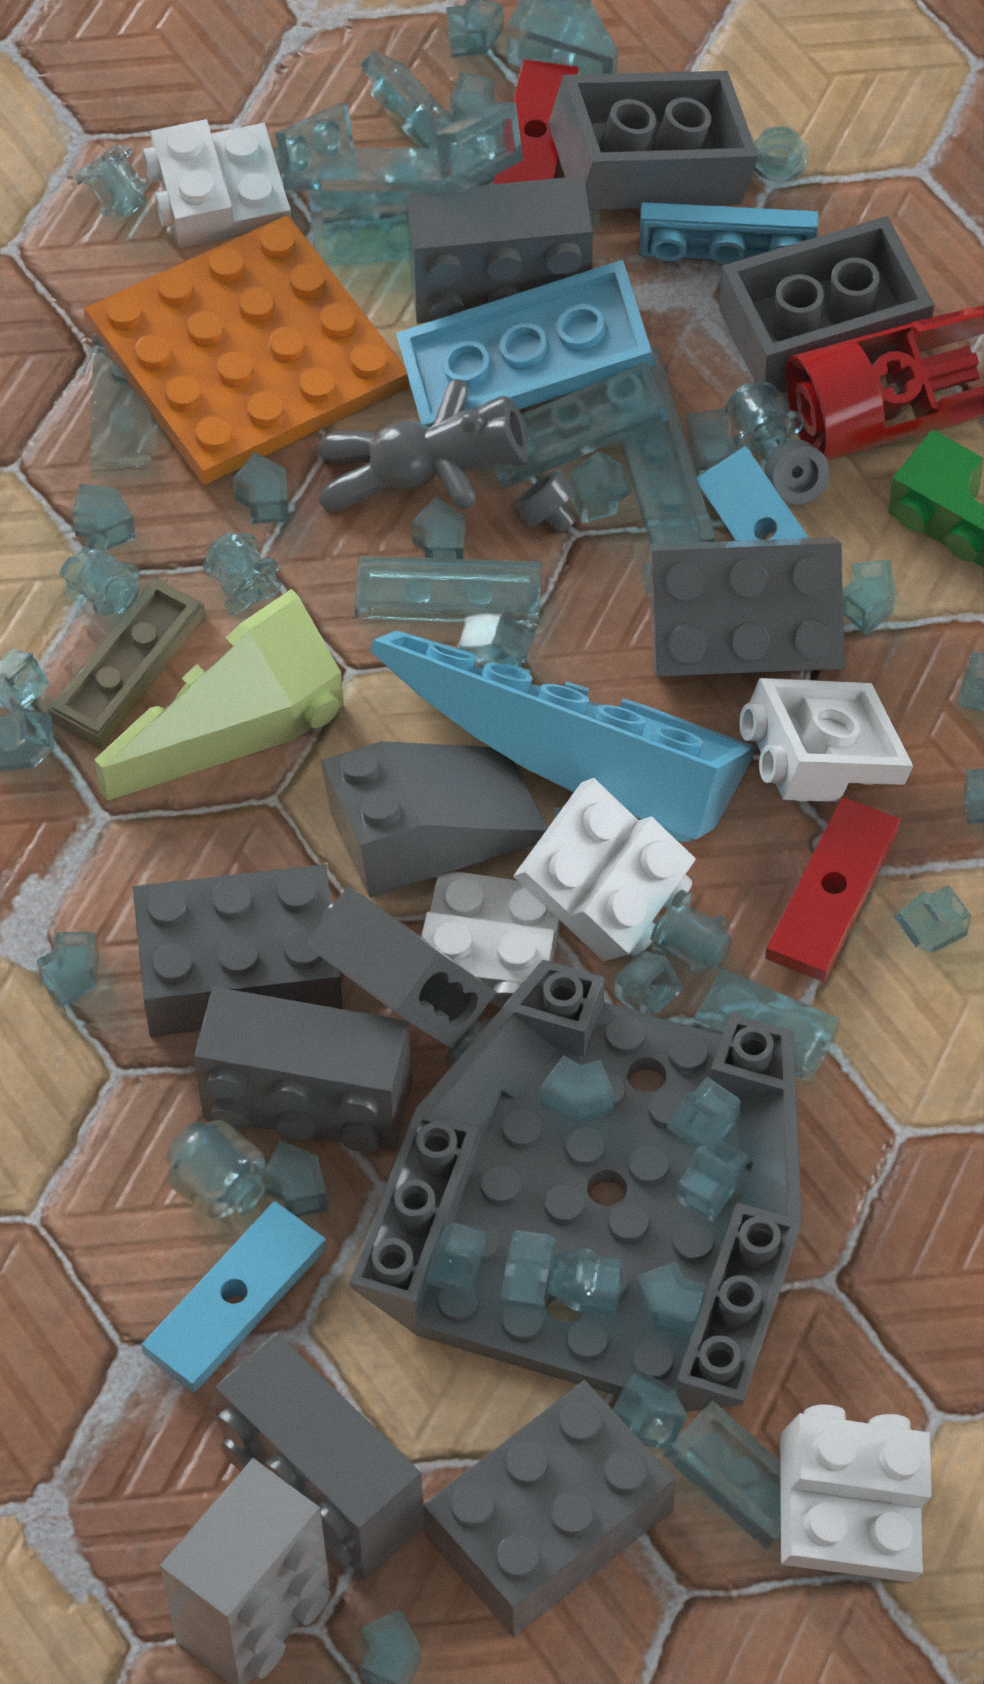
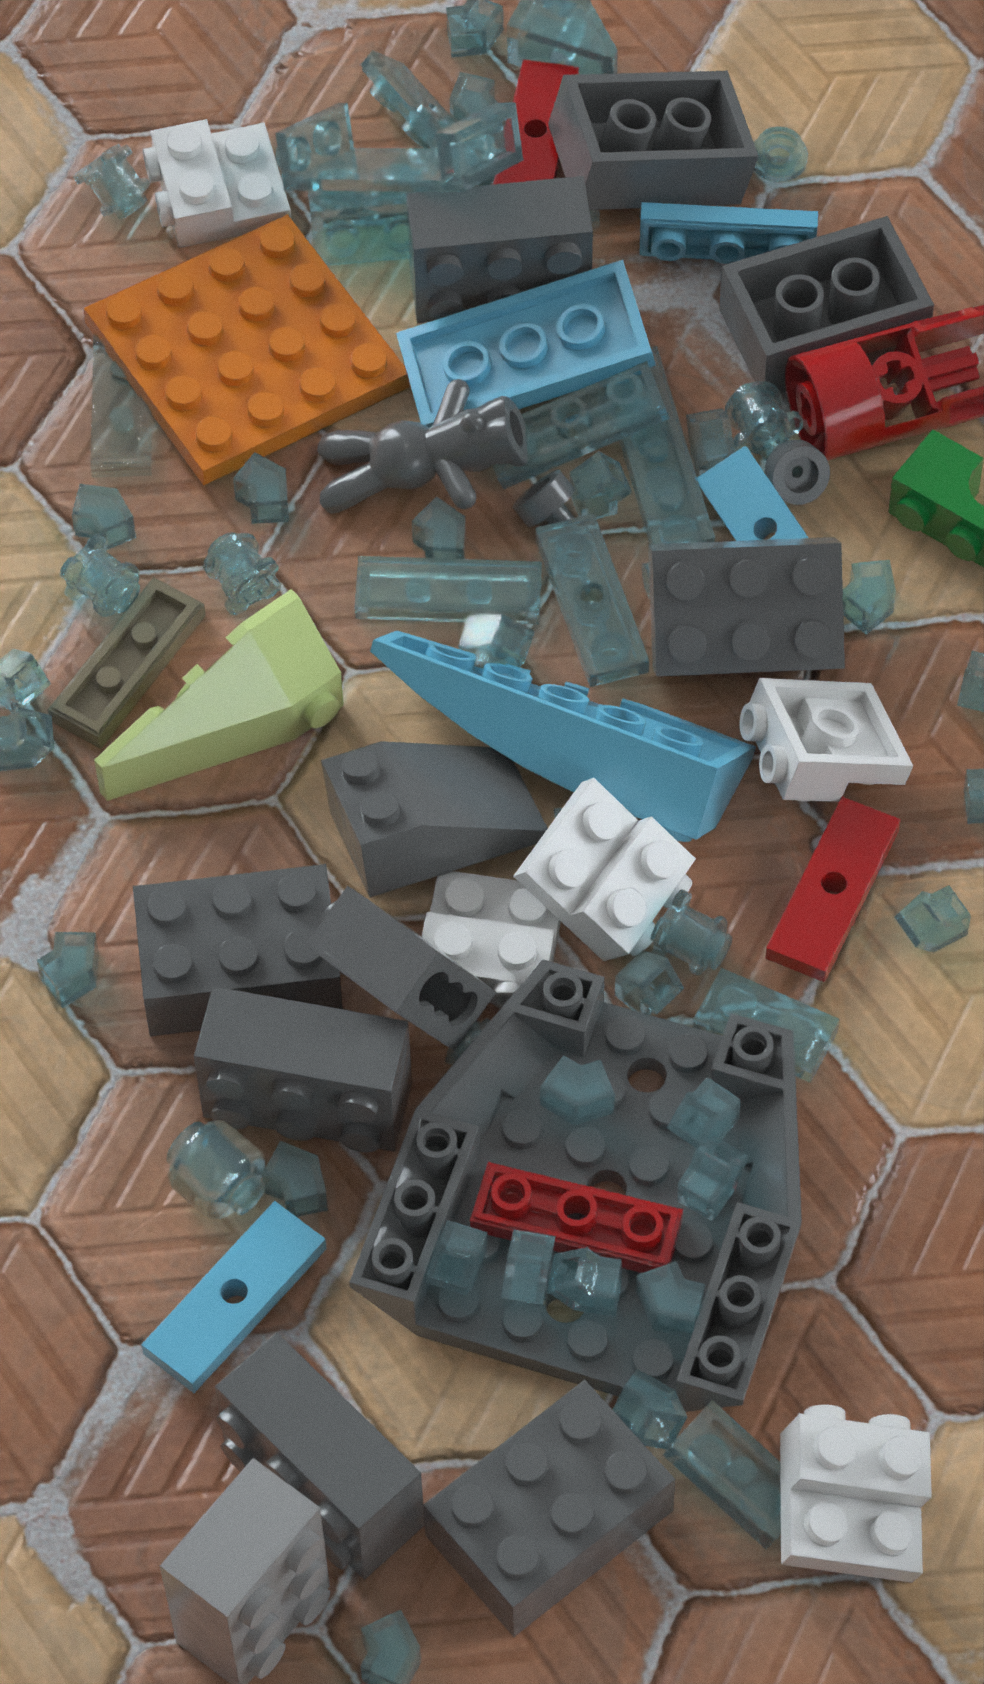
none -> red tile [470,1162,683,1279]
none -> clear light blue tile [536,513,649,687]

